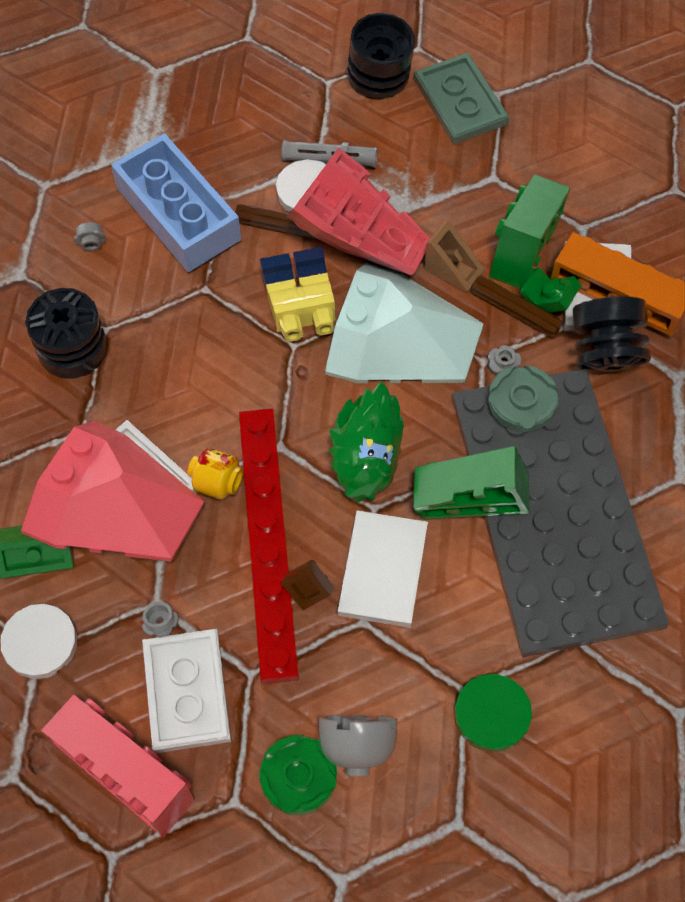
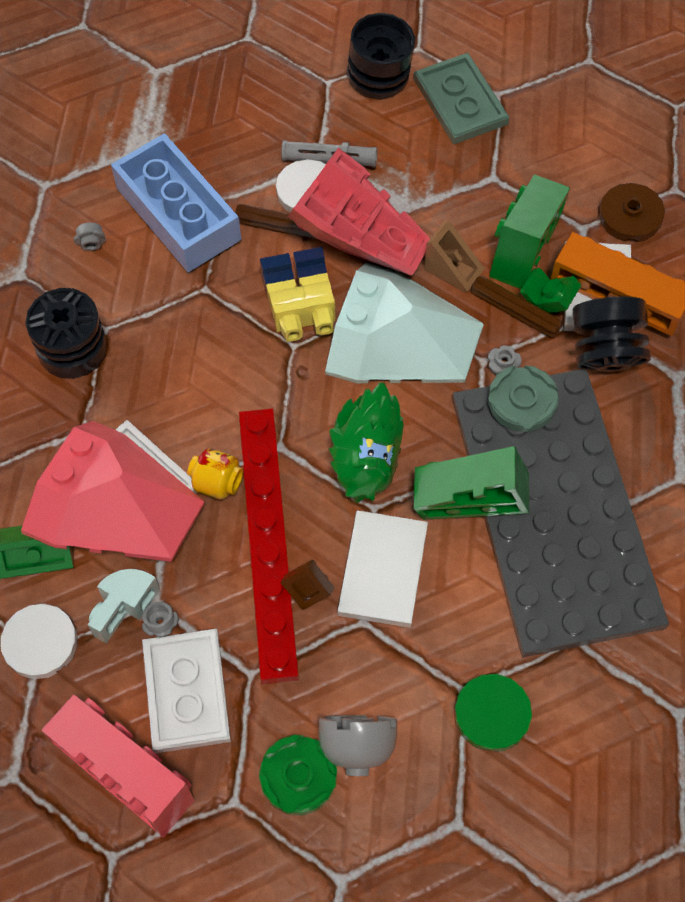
none -> light aqua brick [88,569,160,644]
none -> reddish brown plate [599,183,665,242]

